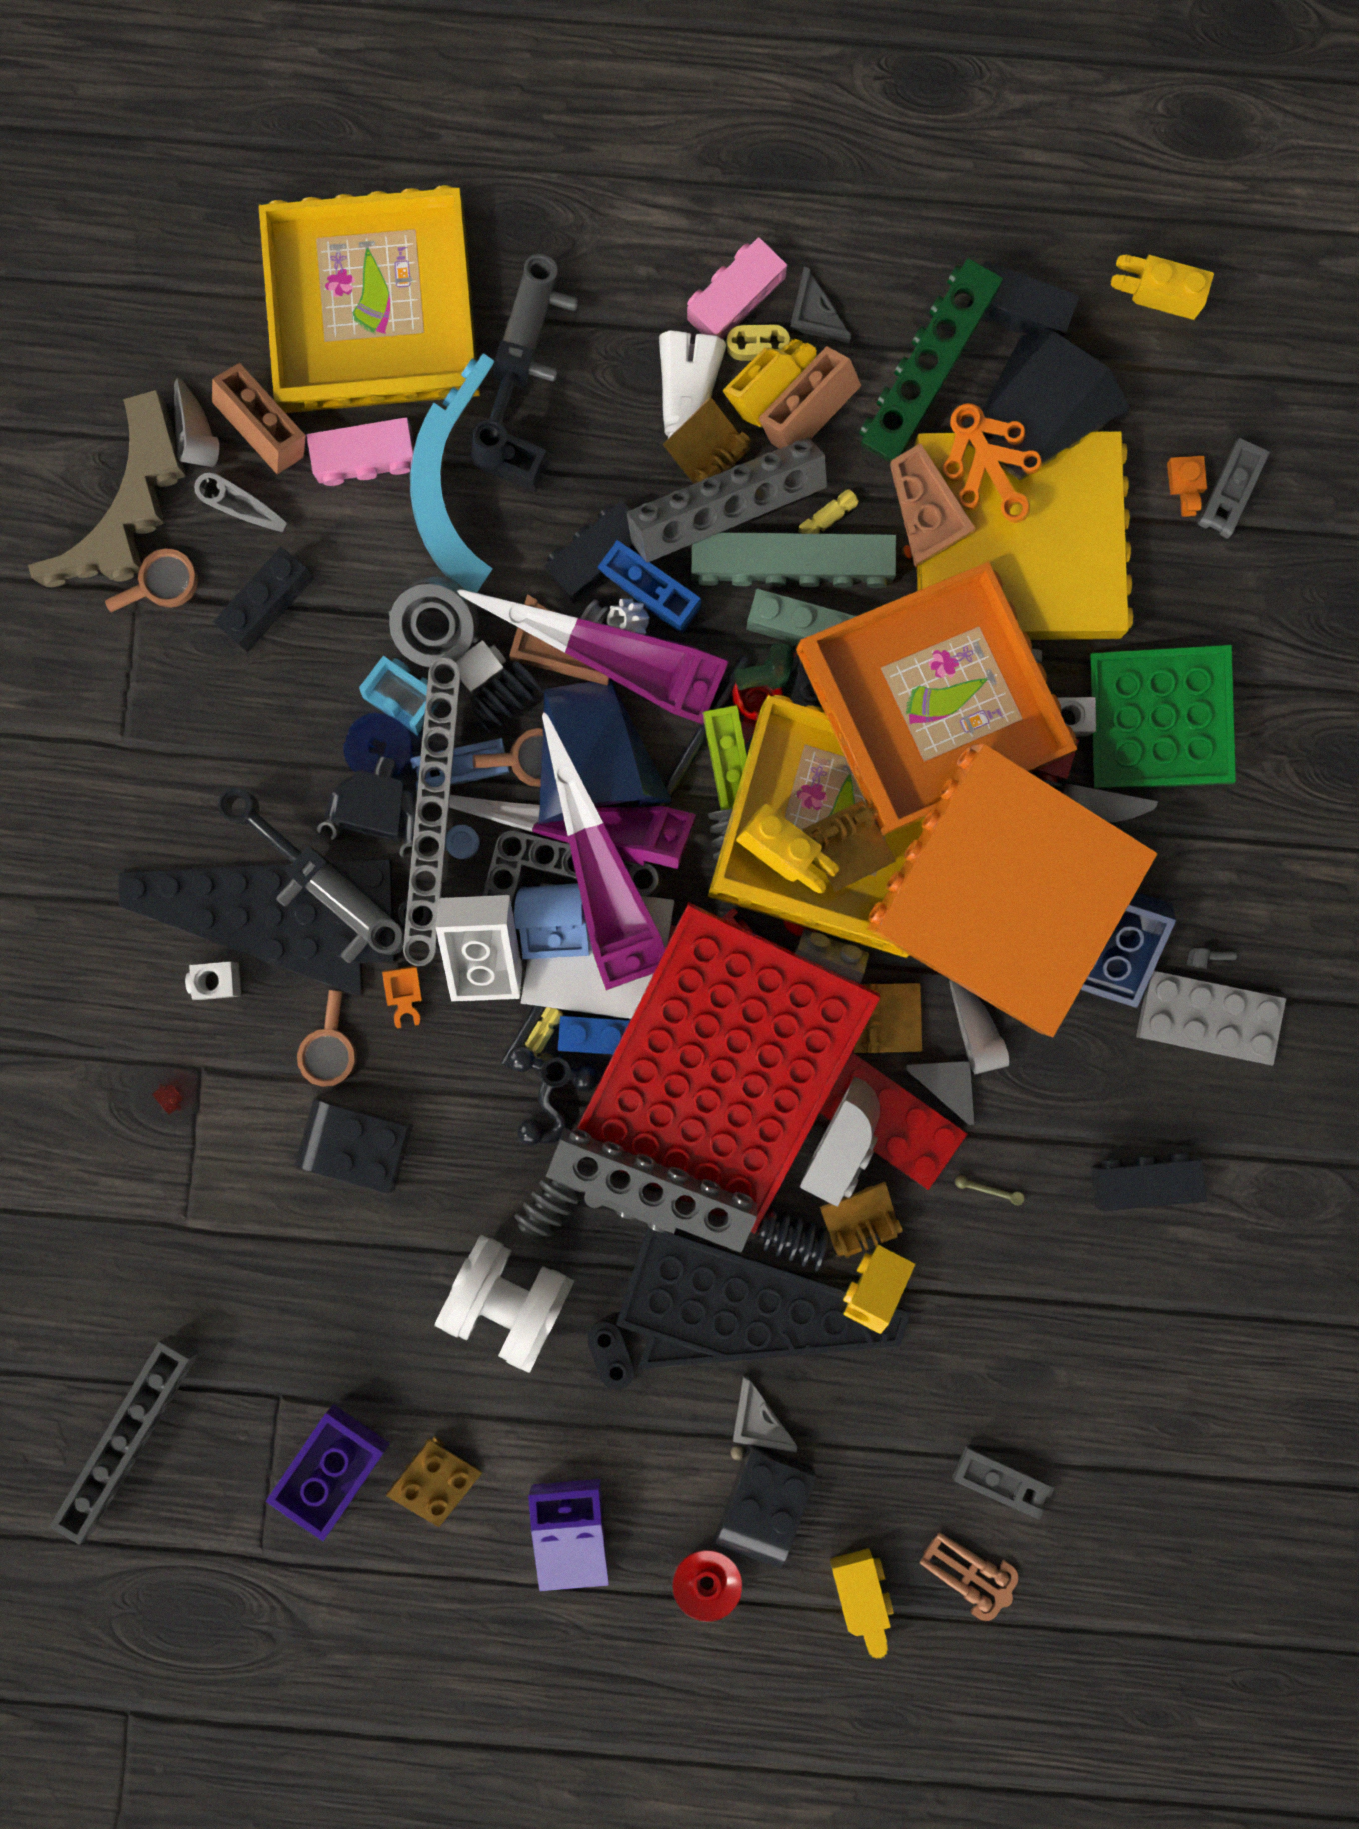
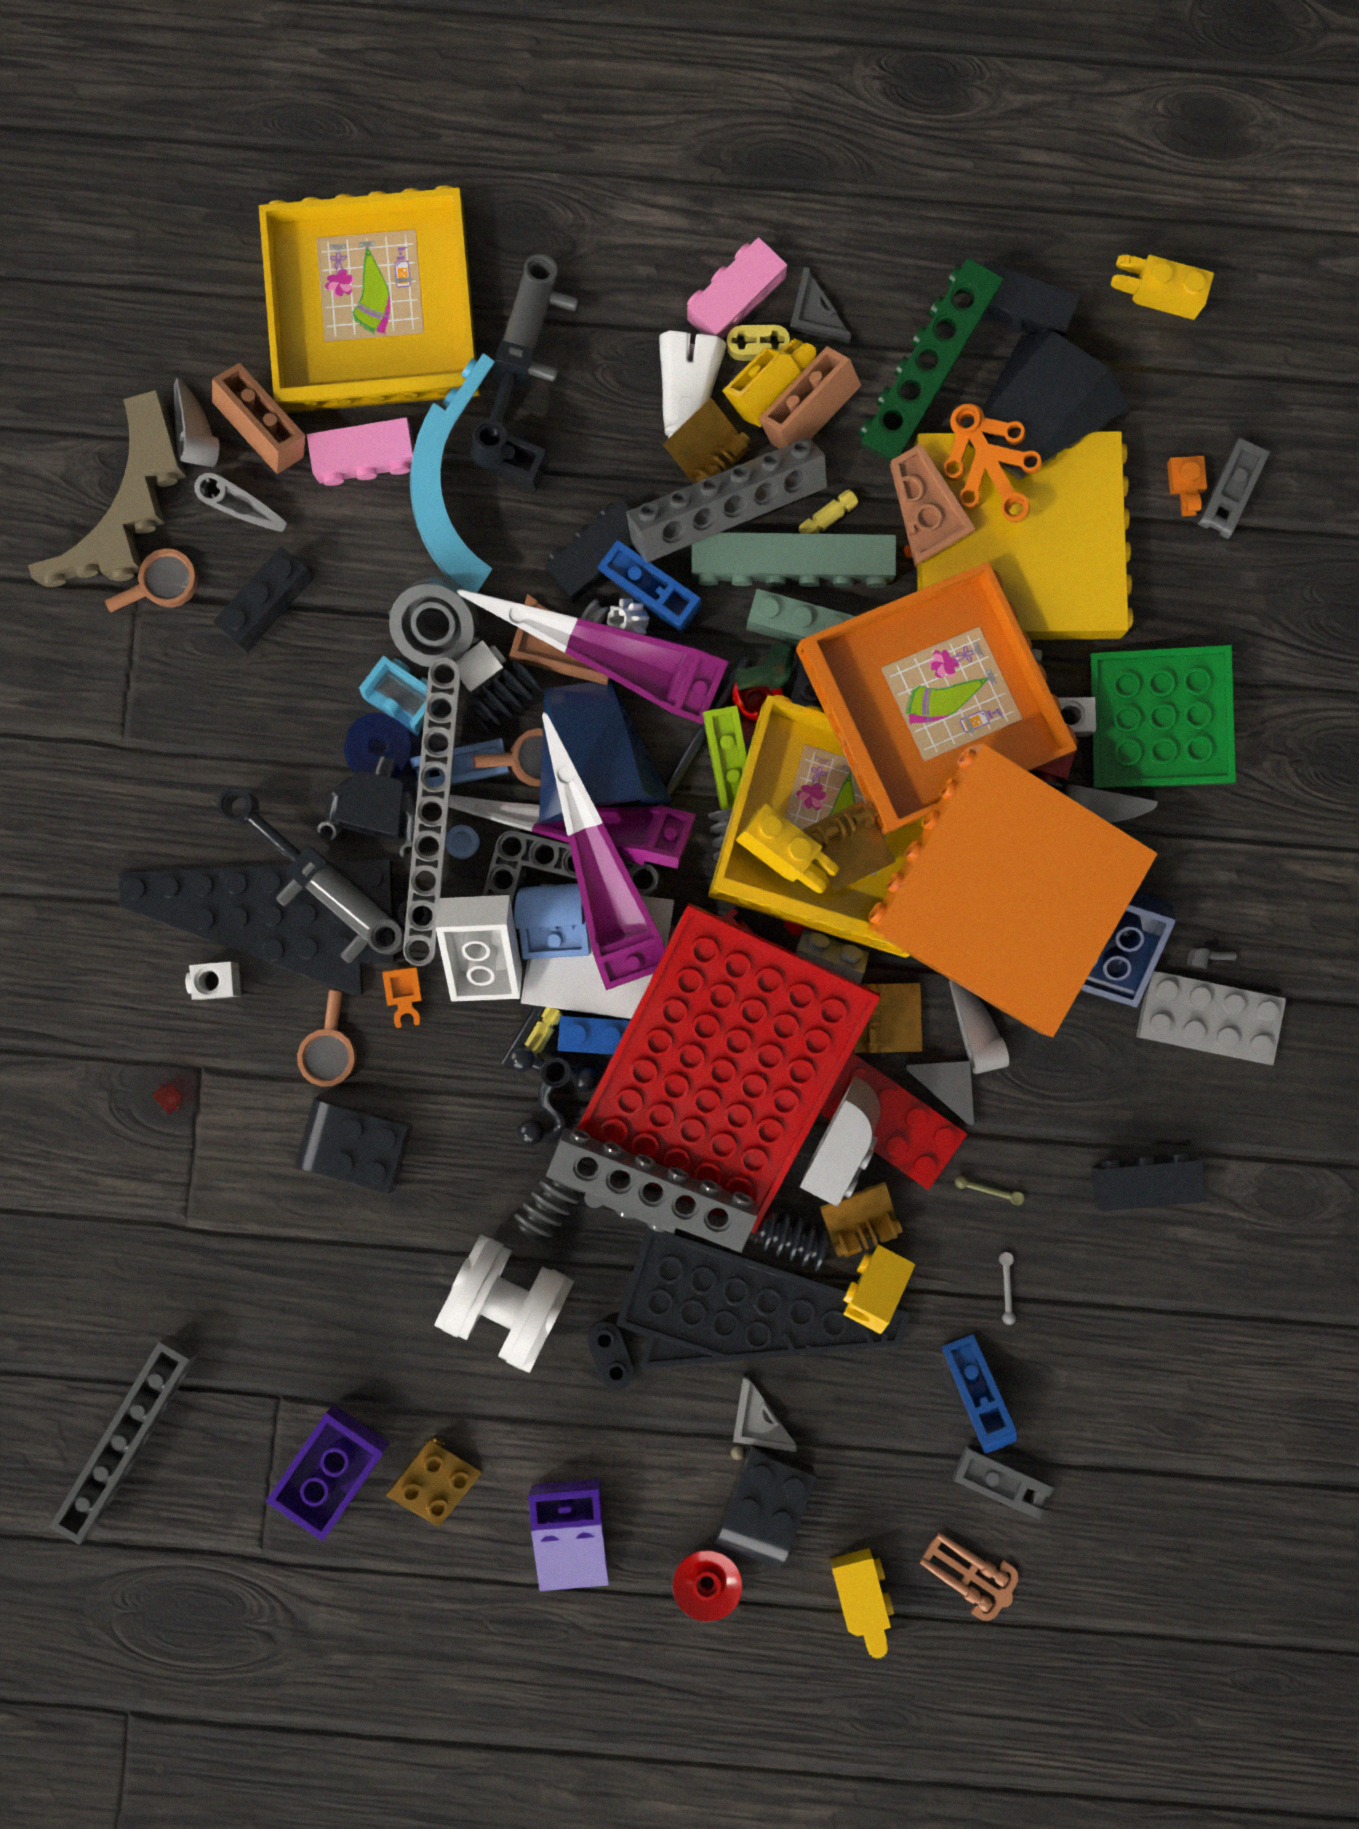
none -> blue slope [942,1334,1017,1454]
none -> light grey hinge [999,1252,1016,1325]

